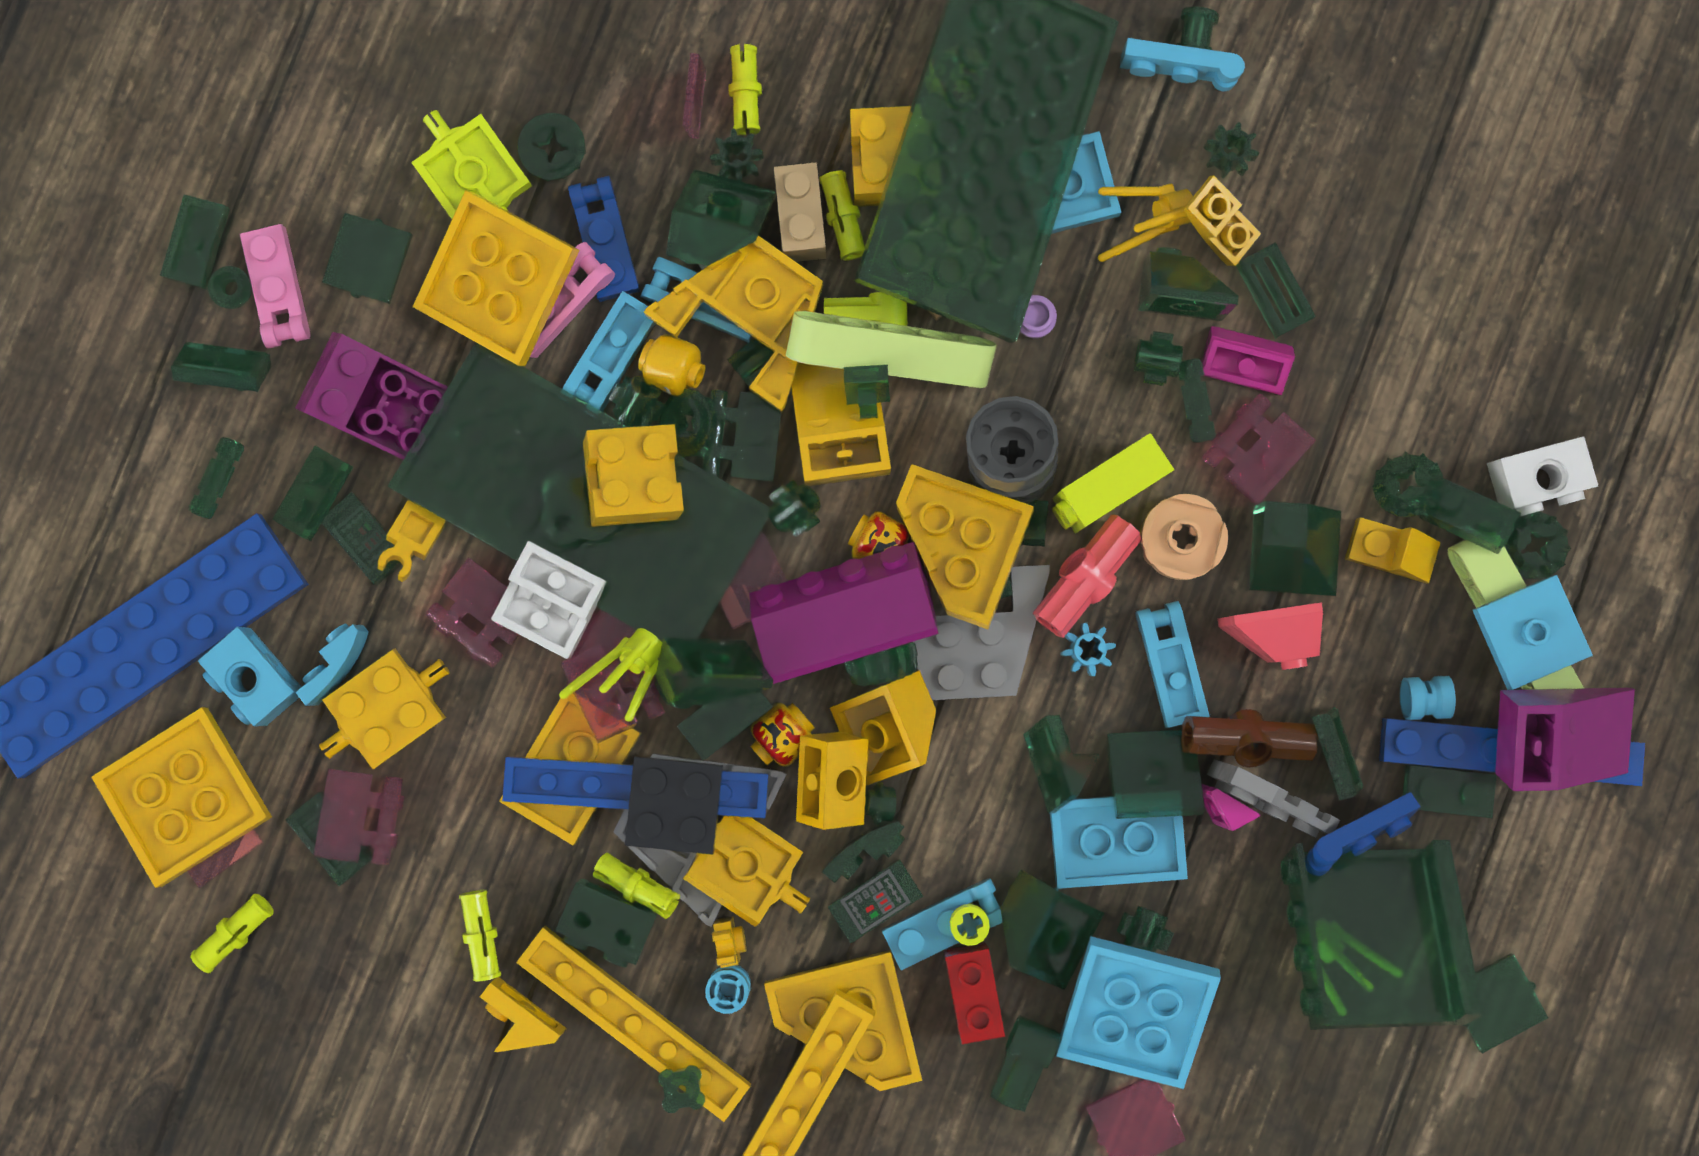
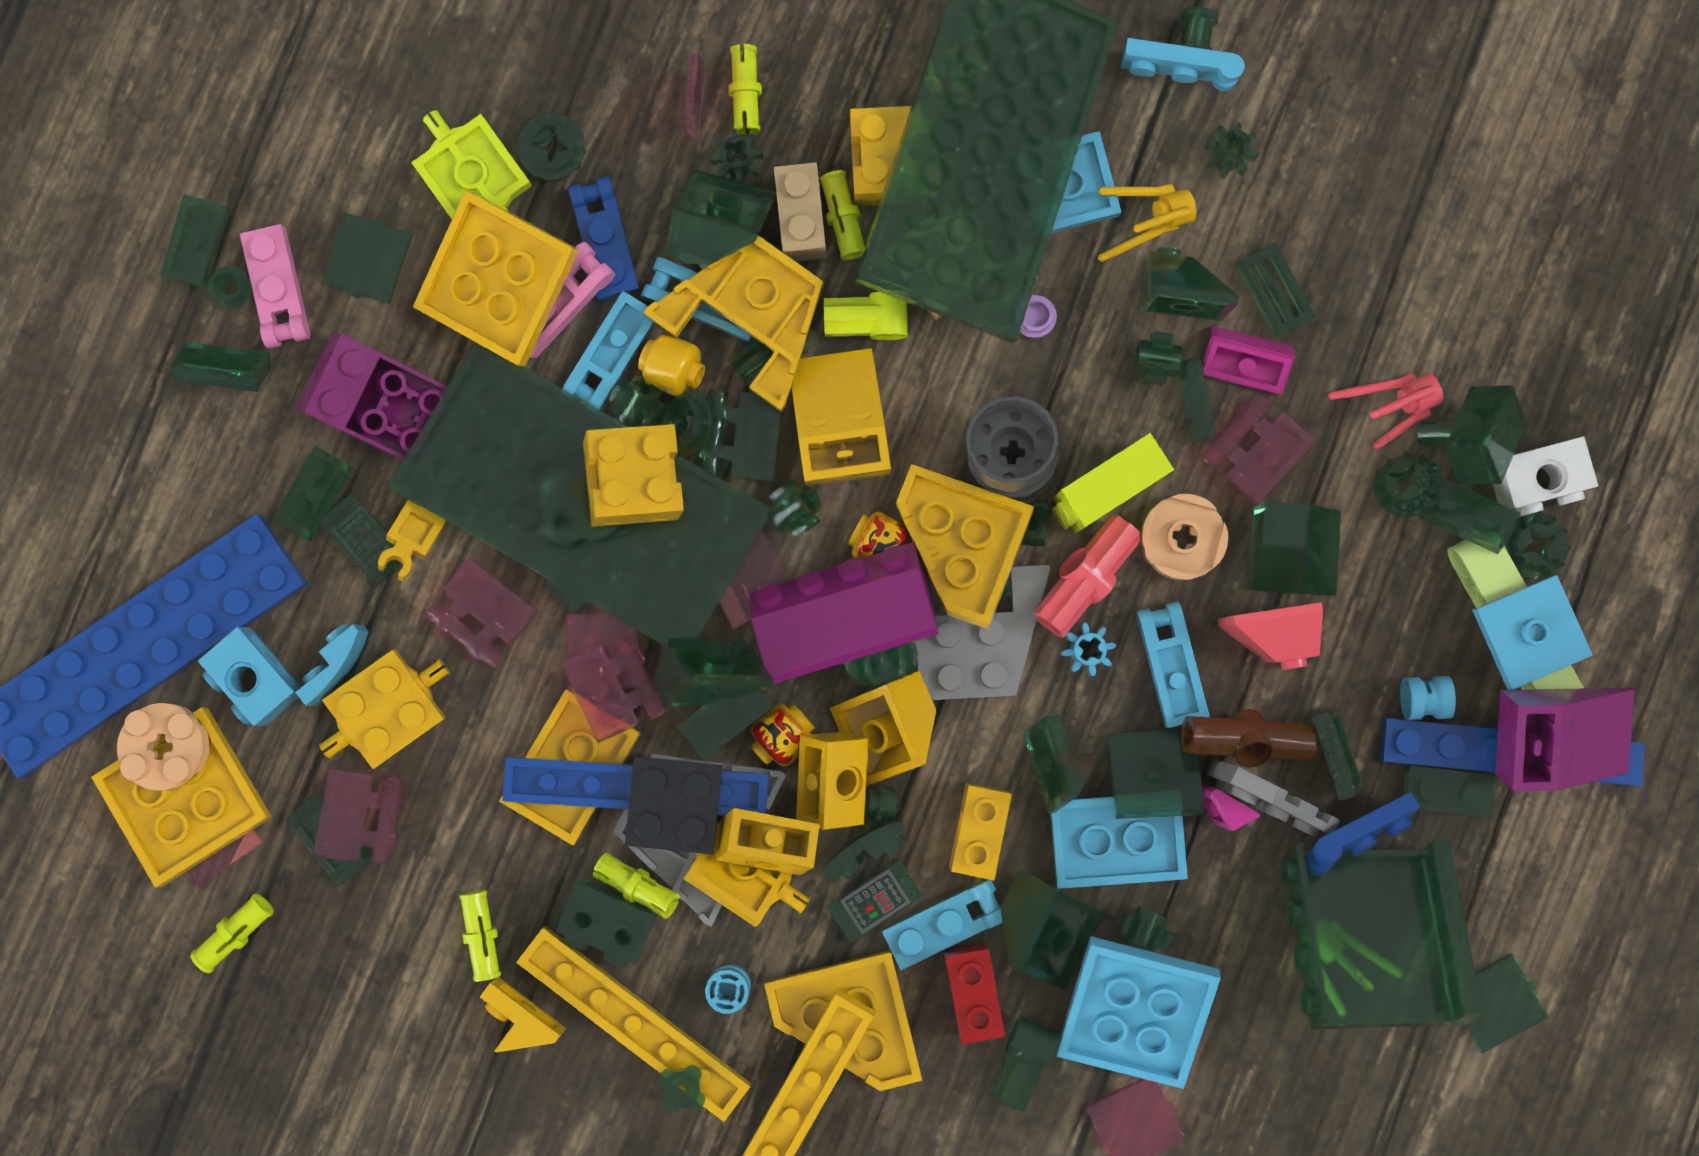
clear green axle [189,437,244,519] -> none
white slope [491,541,607,660] -> none
neon yellow plant [559,628,665,722] -> none
yellow plate [712,916,747,968] -> none
yellowish green beam [786,311,997,388] -> none
clear green tile [844,364,890,419] -> none
neon yellow bush [949,904,990,946] -> none
yellow slope [1184,175,1261,266] -> none
yellow slope [1345,517,1440,584] -> none
none -> light nougat plate [117,703,209,790]
none -> yellow brick [716,808,820,875]
none -> yellow brick [949,783,1012,881]
none -> coral plant [1328,373,1444,450]
none -> clear green brick [1417,385,1526,484]

